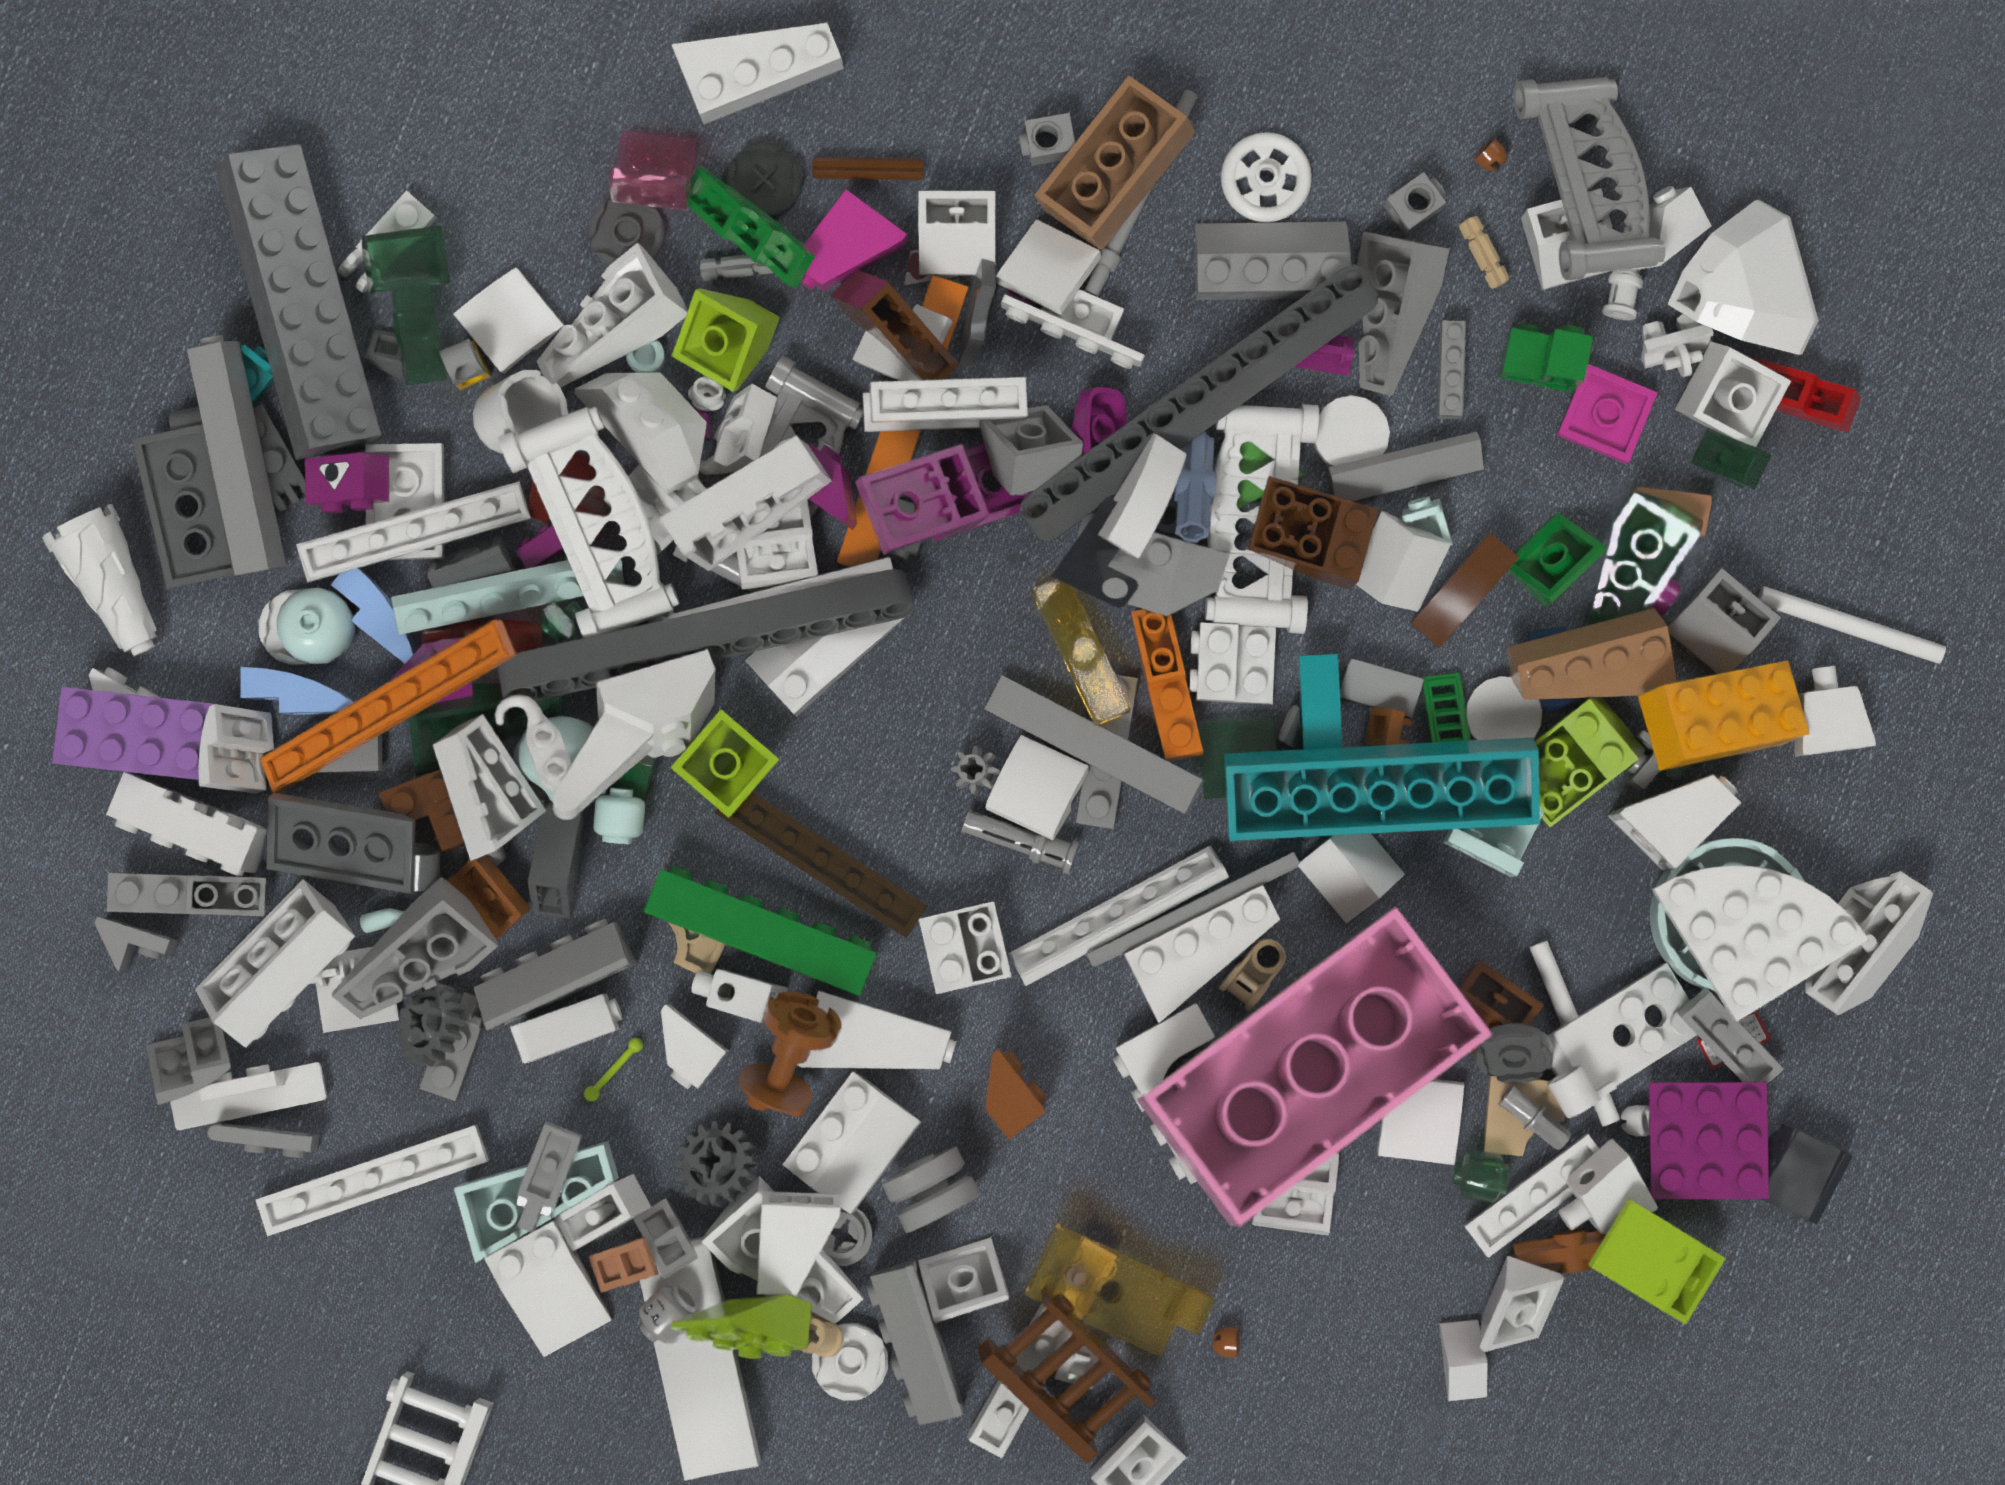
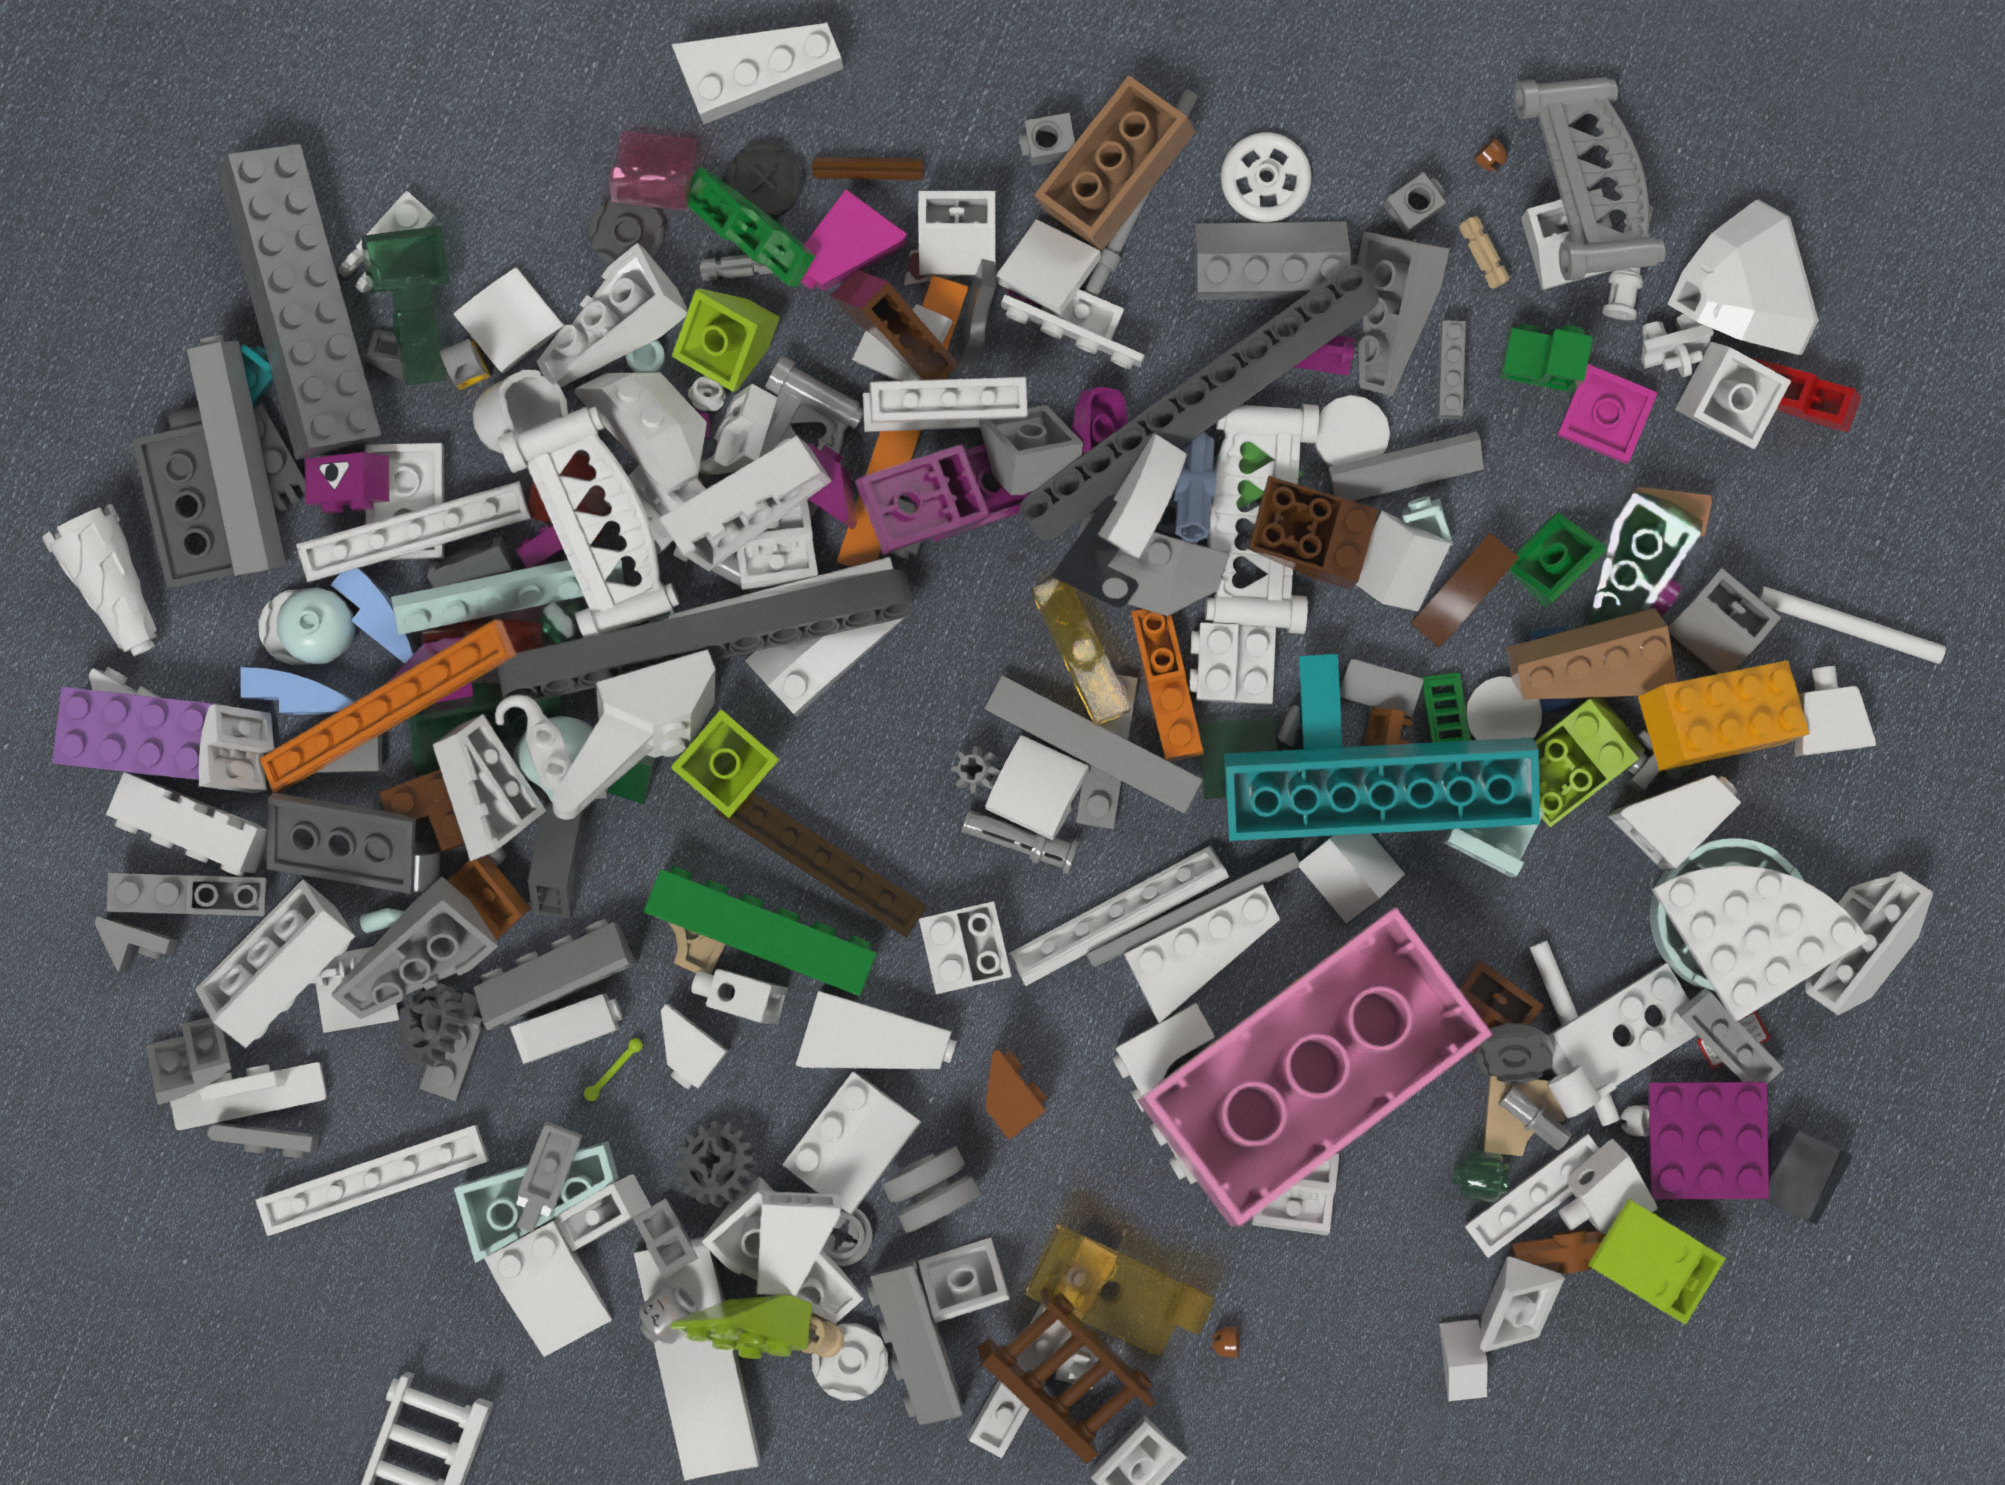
nougat slope [588,1237,659,1293] -> none
light aqua head [593,788,645,844] -> none
dark orange piece [738,991,842,1117] -> none
tan piece [1219,938,1286,1012] -> none
white slope [1377,1079,1464,1165] -> none
white slope [1636,186,1711,270] -> none
clear green slope [1690,429,1772,490] -> none

